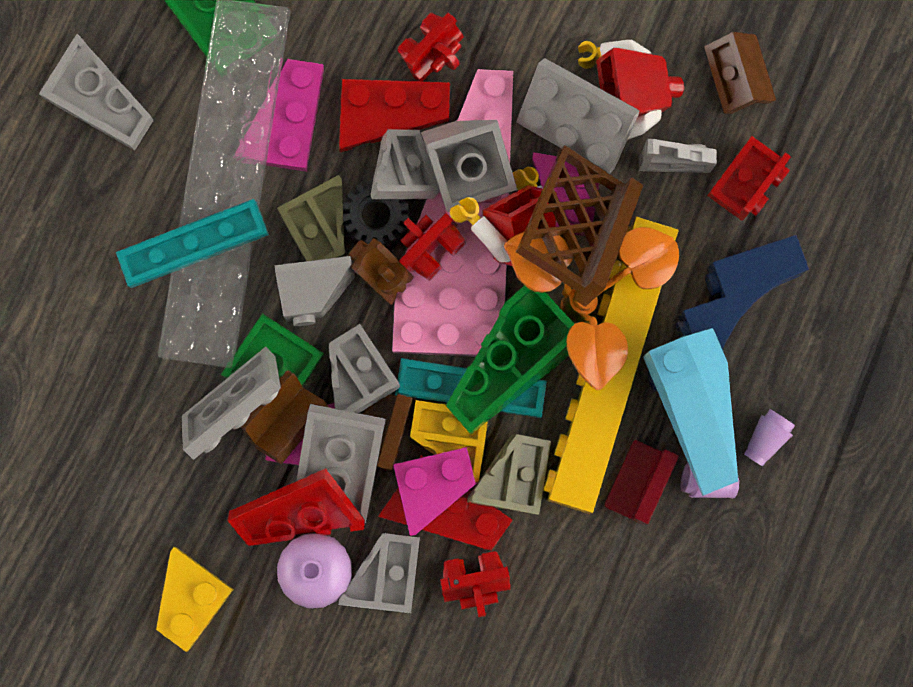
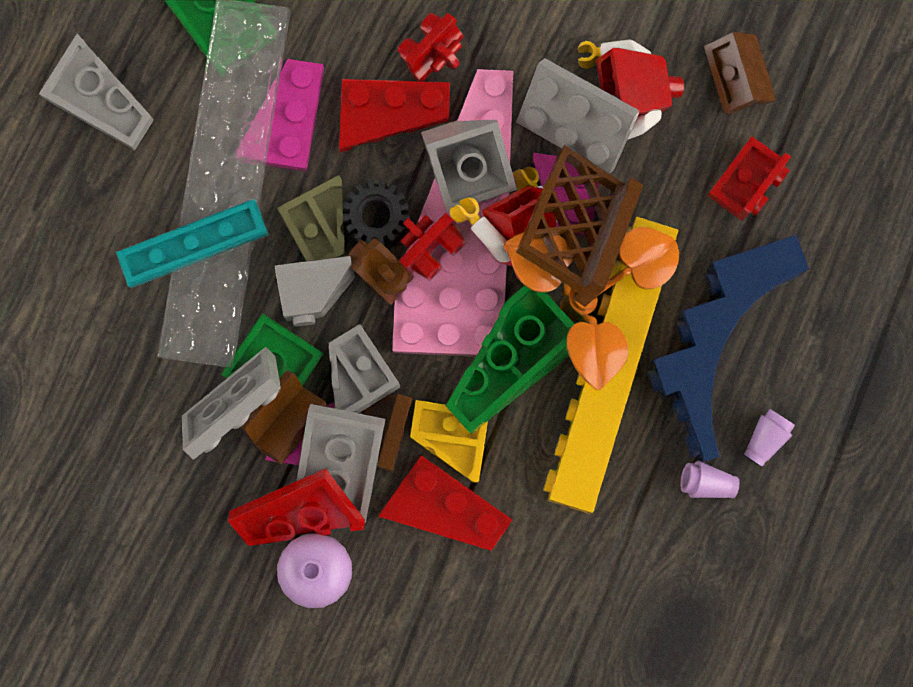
yellow wing [156,547,234,652] -> none
light grey wing [338,533,420,613] -> none
light grey wing [370,129,440,199] -> none
dark pink wing [394,447,476,536] -> none
teal tile [395,358,547,418] -> none
red hips [440,551,511,618] -> none
olive wing [467,434,551,515] -> none
dark red panel [604,440,679,525] -> none
light grey wing [639,139,717,173] -> none
medium azure wedge [643,328,738,496] -> none

